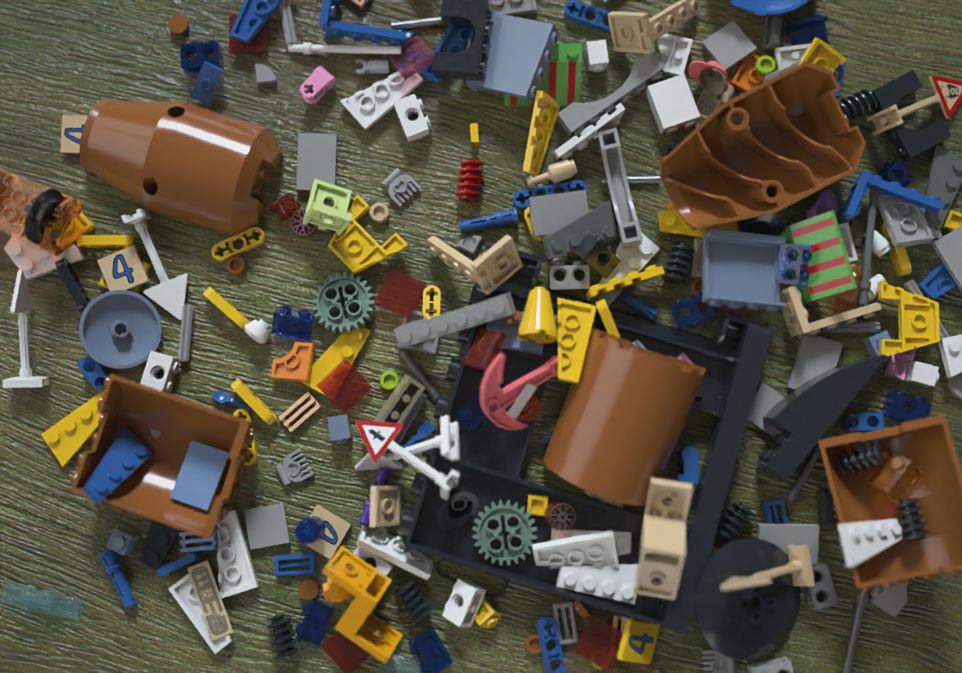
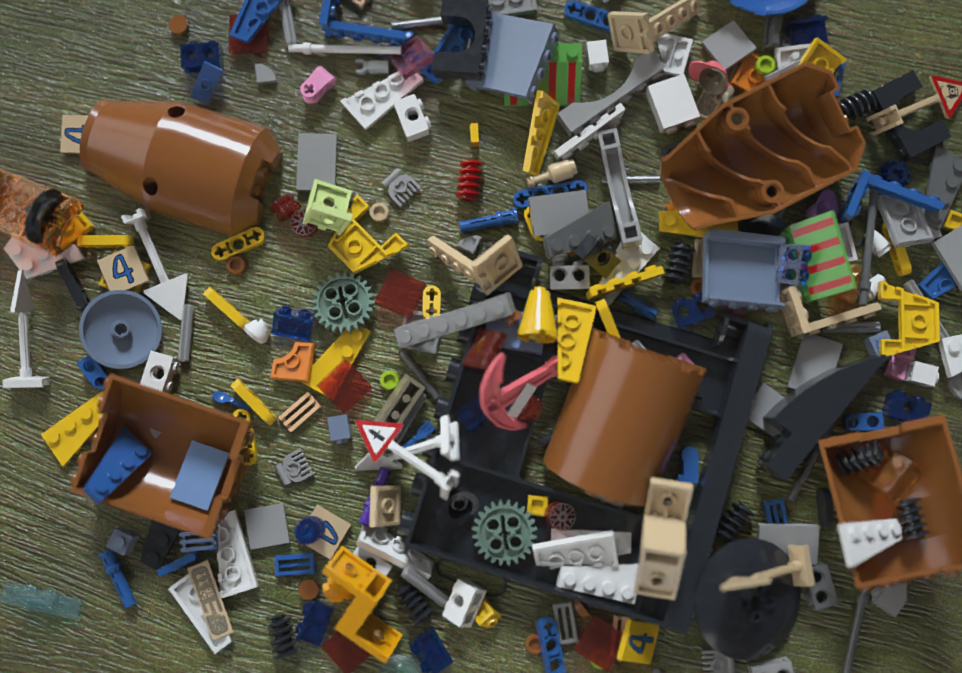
none -> light grey axle [401,567,449,607]

